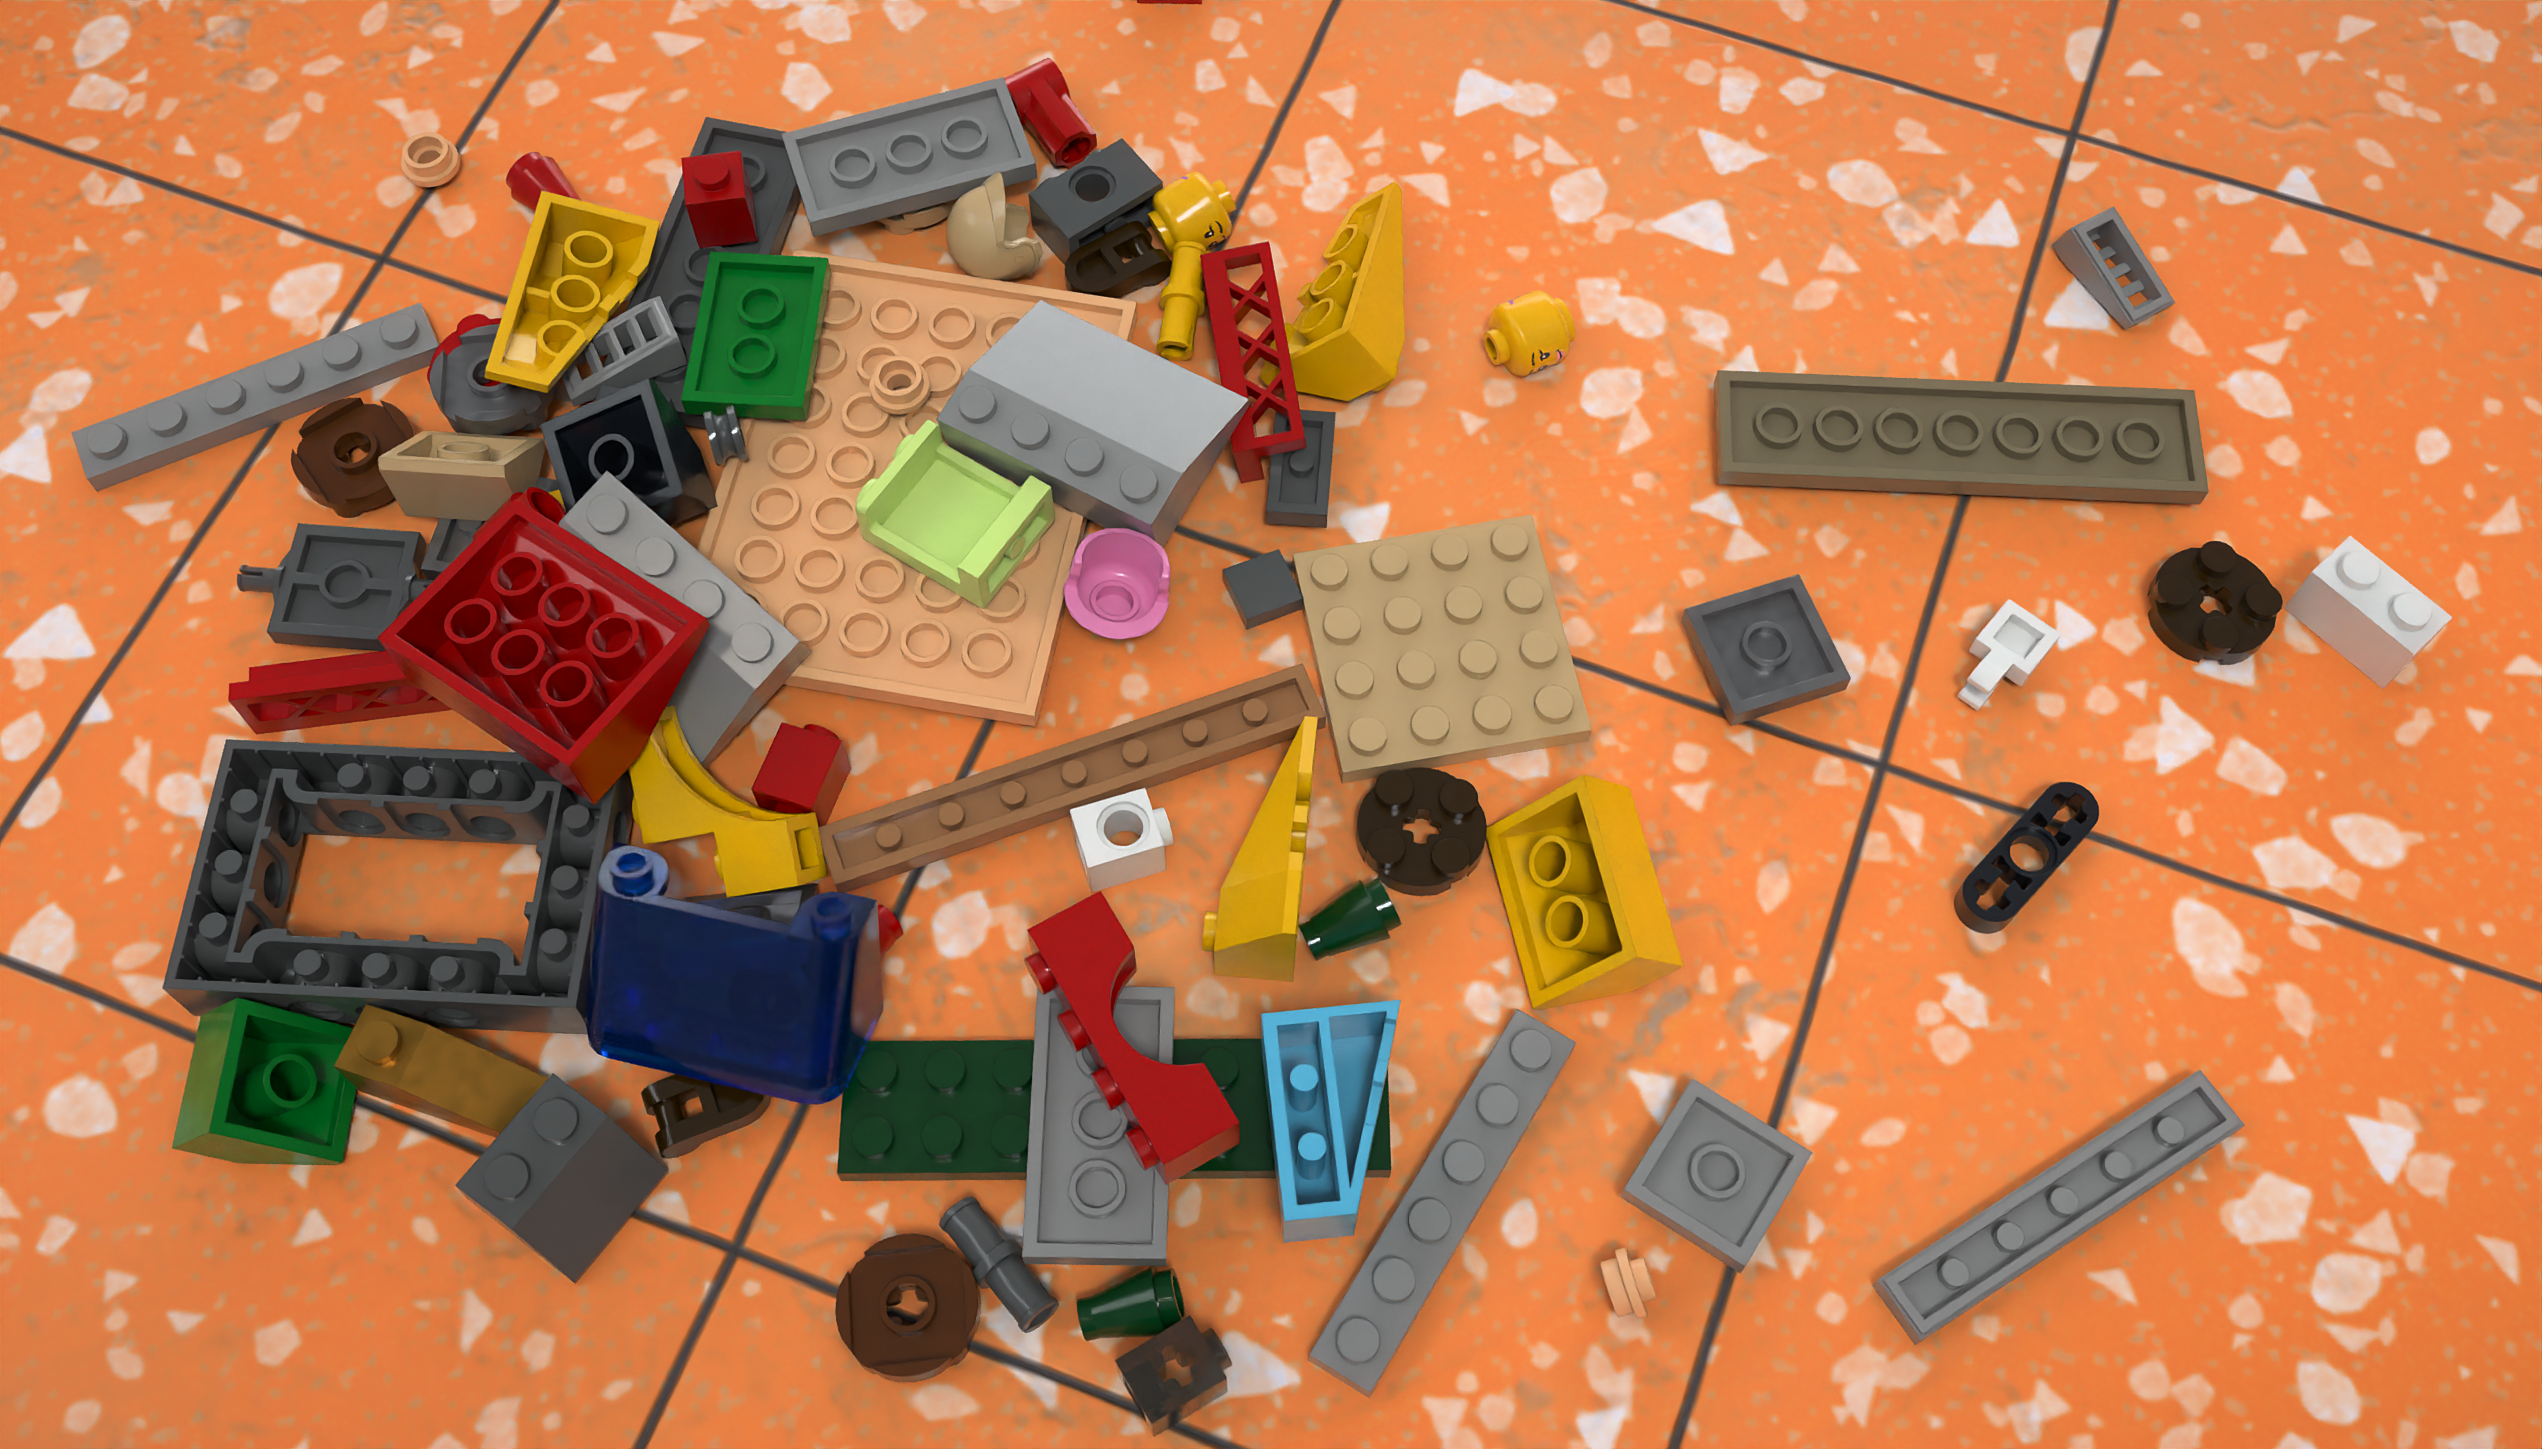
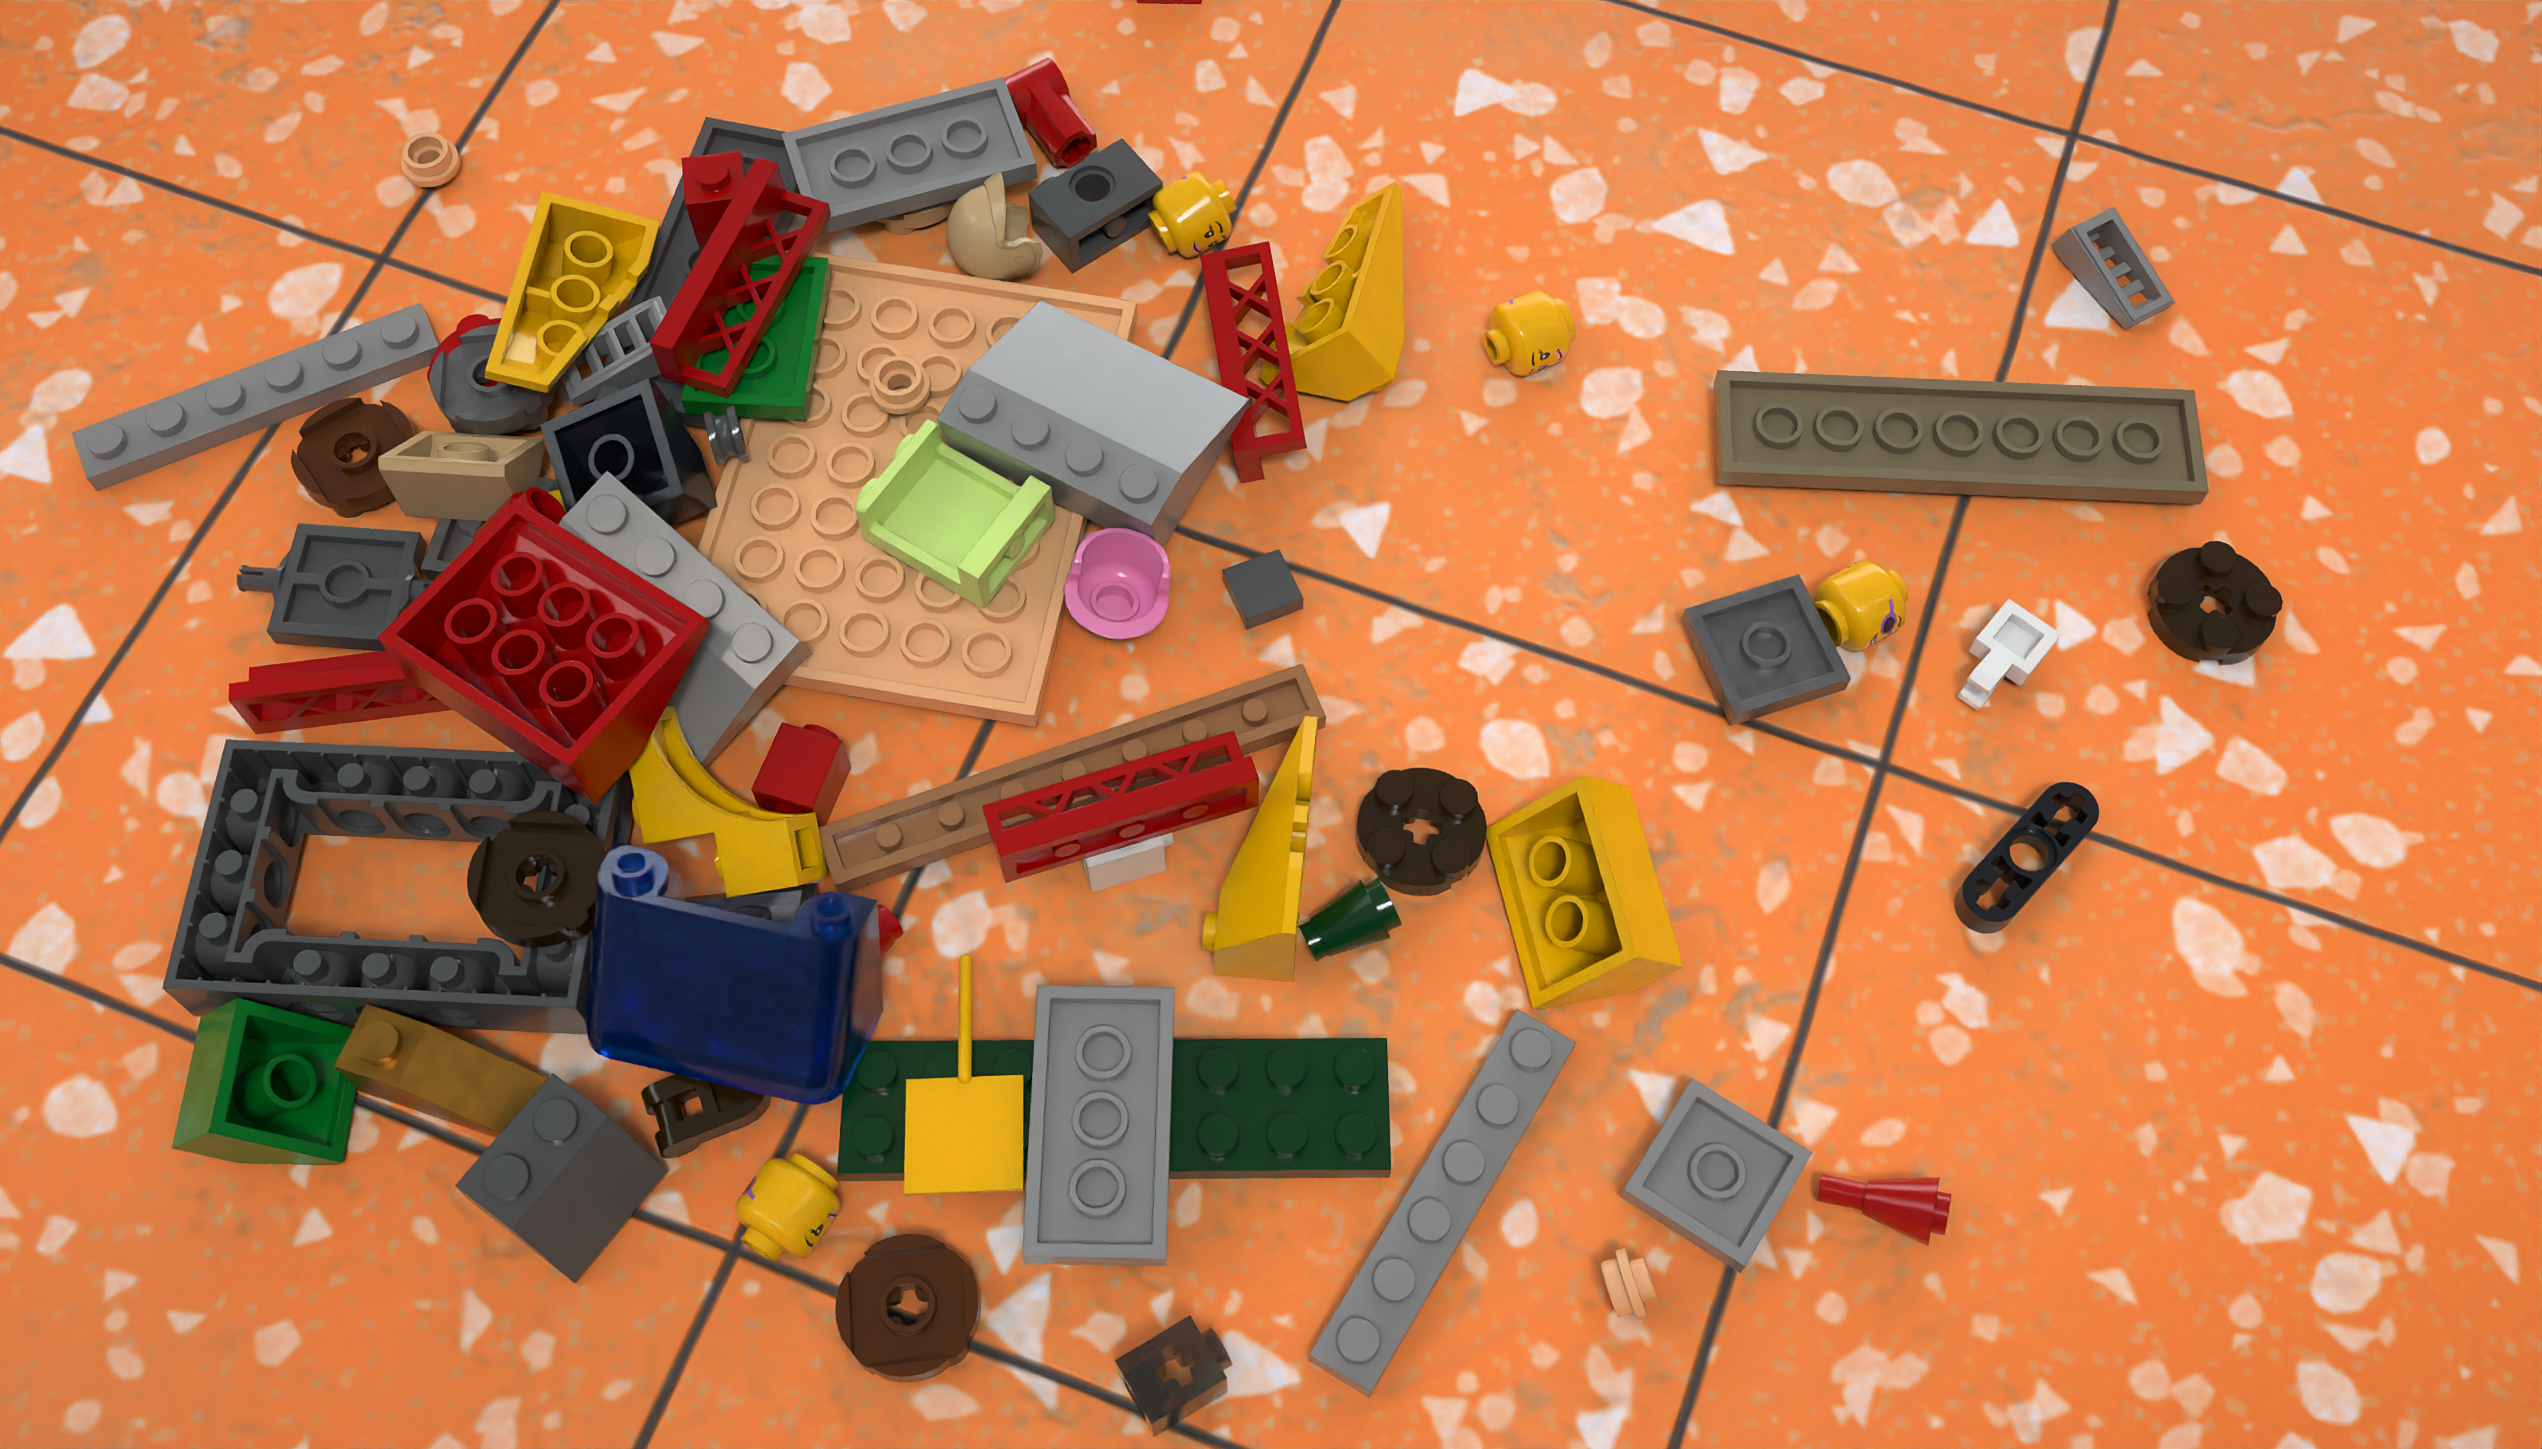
red cone [506,152,582,212] -> none
dark grey pin [939,1196,1059,1333] -> none
red arch [1024,891,1240,1185] -> none
dark brown plate [1065,221,1172,299] -> none
dark green cone [1077,1266,1186,1341] -> none
yellow pin [1156,241,1210,361] -> none
medium azure wedge [1261,1000,1401,1243] -> none
dark grey plate [1266,410,1336,528] -> none
tan plate [1292,514,1592,783] -> none
light grey tile [1872,1070,2245,1345] -> none
white brick [2284,536,2453,689] -> none
none -> dark brown plate [467,810,612,948]
none -> red fence [649,157,831,399]
none -> yellow head [735,1153,840,1263]
none -> yellow piece [904,954,1024,1196]
none -> red fence [982,730,1259,883]
none -> yellow head [1814,561,1908,652]
none -> red cone [1817,1174,1952,1246]

